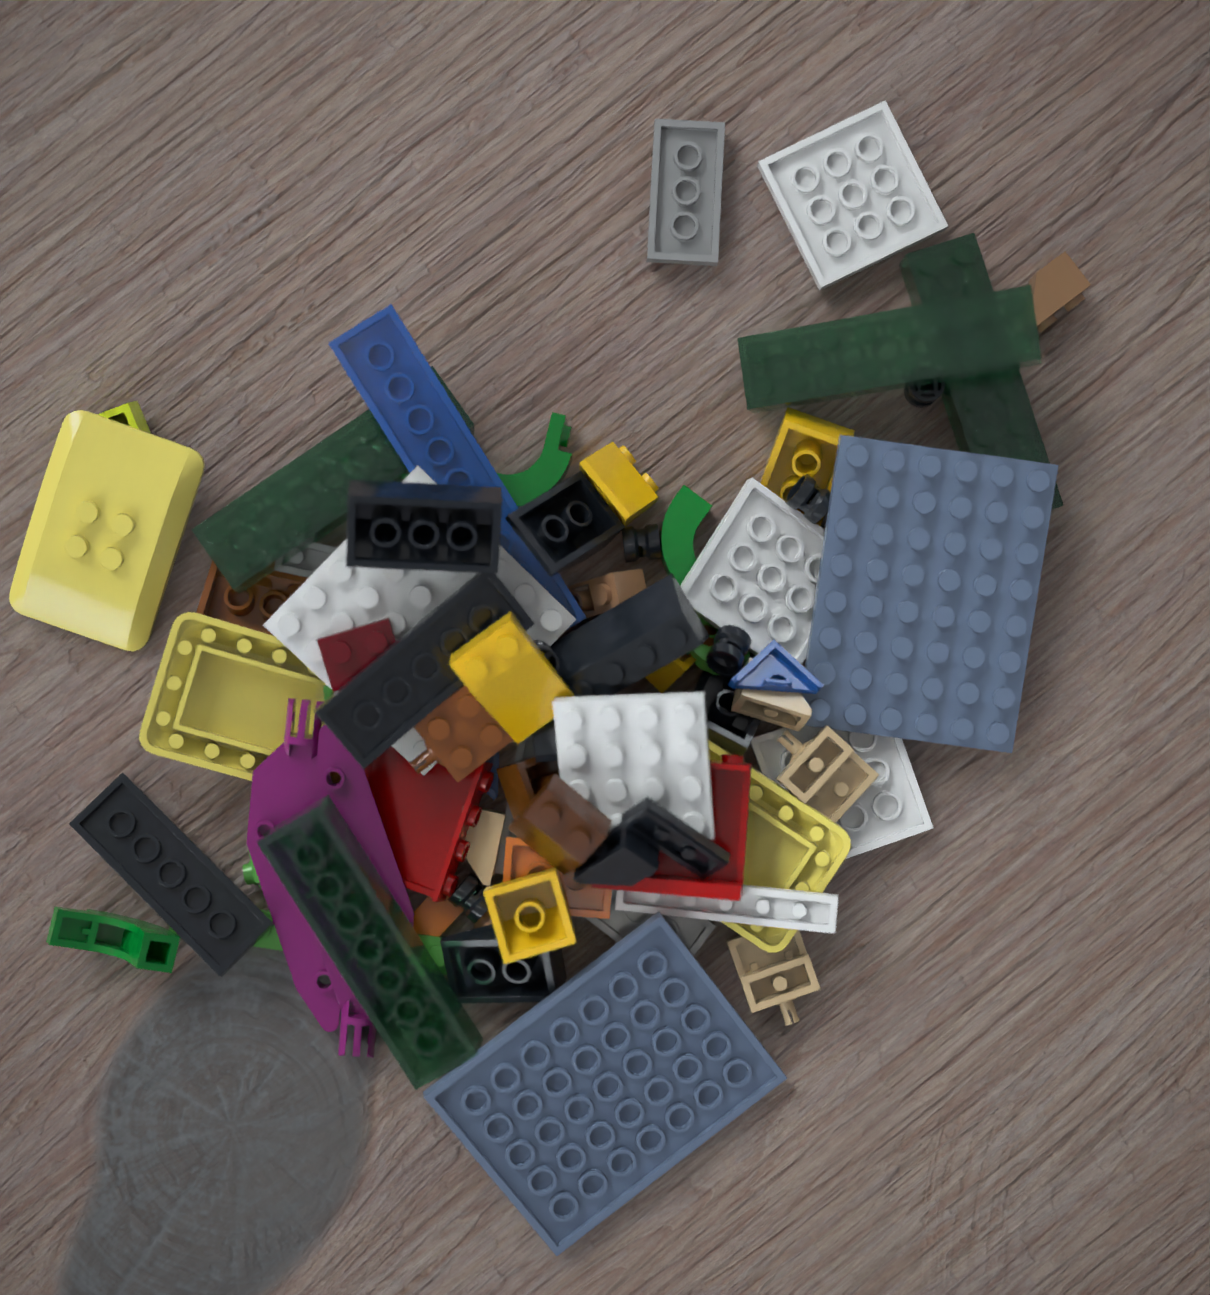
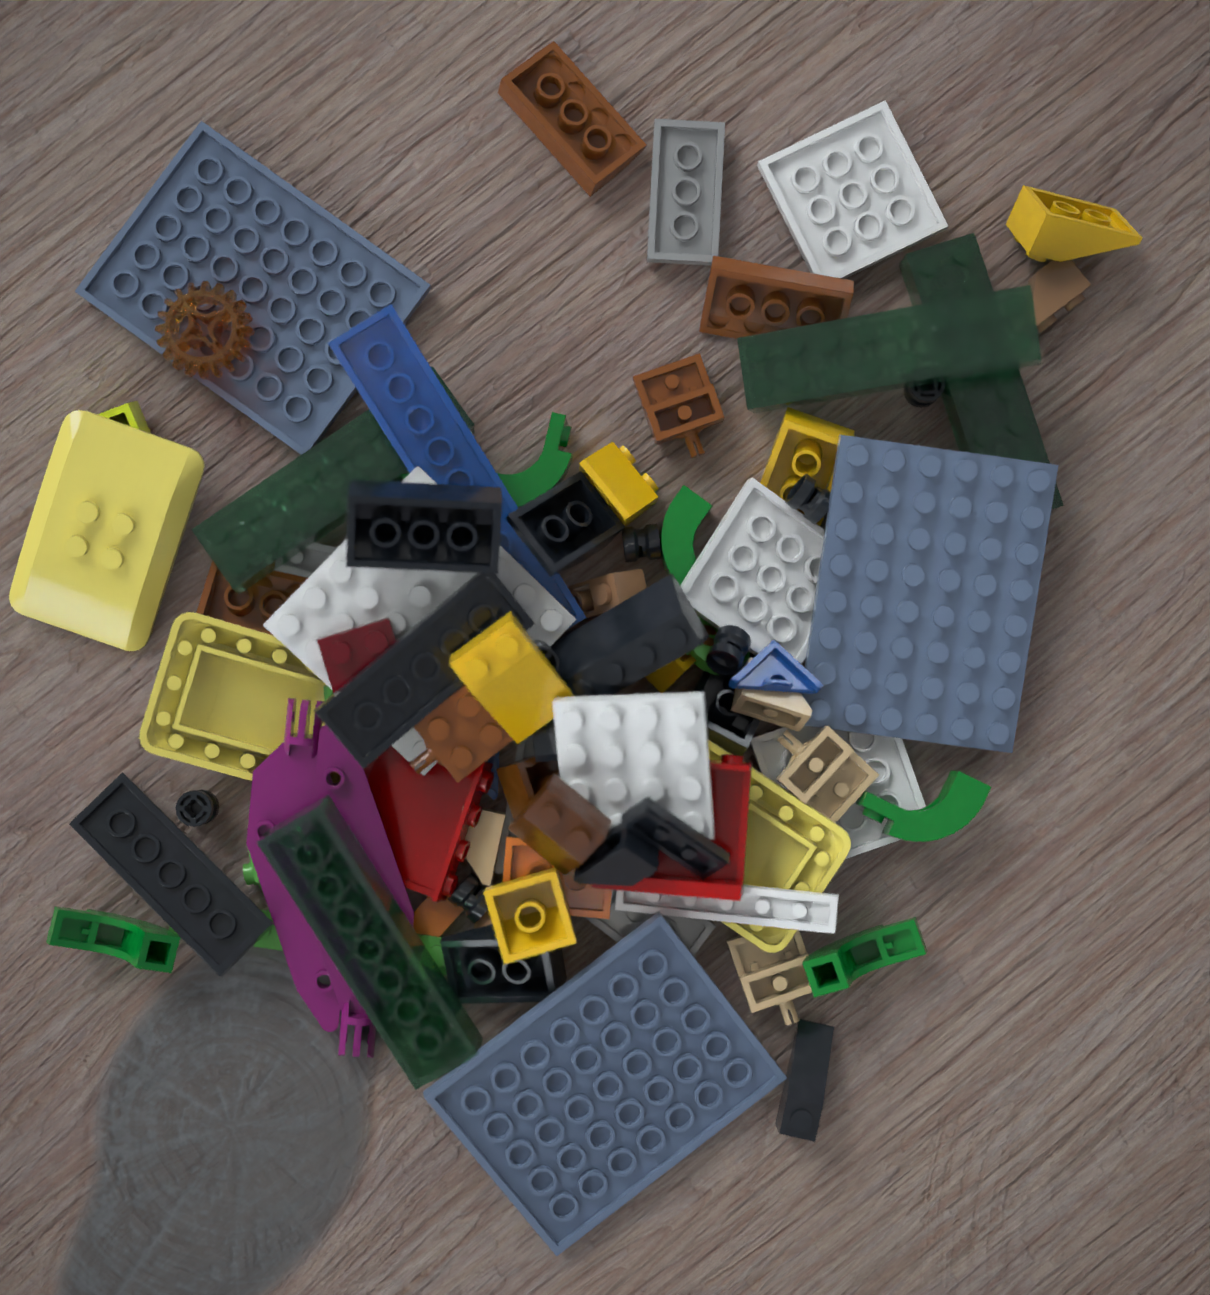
none -> sand blue plate [75,121,432,459]
none -> clear orange gear [155,281,255,380]
none -> black wheel [175,789,219,827]
none -> dark orange slope [498,41,647,197]
none -> dark orange plate [633,353,725,459]
none -> dark orange slope [699,256,854,357]
none -> black slope [775,1018,834,1142]
none -> green arch [802,917,928,998]
none -> green arch [855,770,992,842]
none -> yellow slope [1006,185,1142,262]

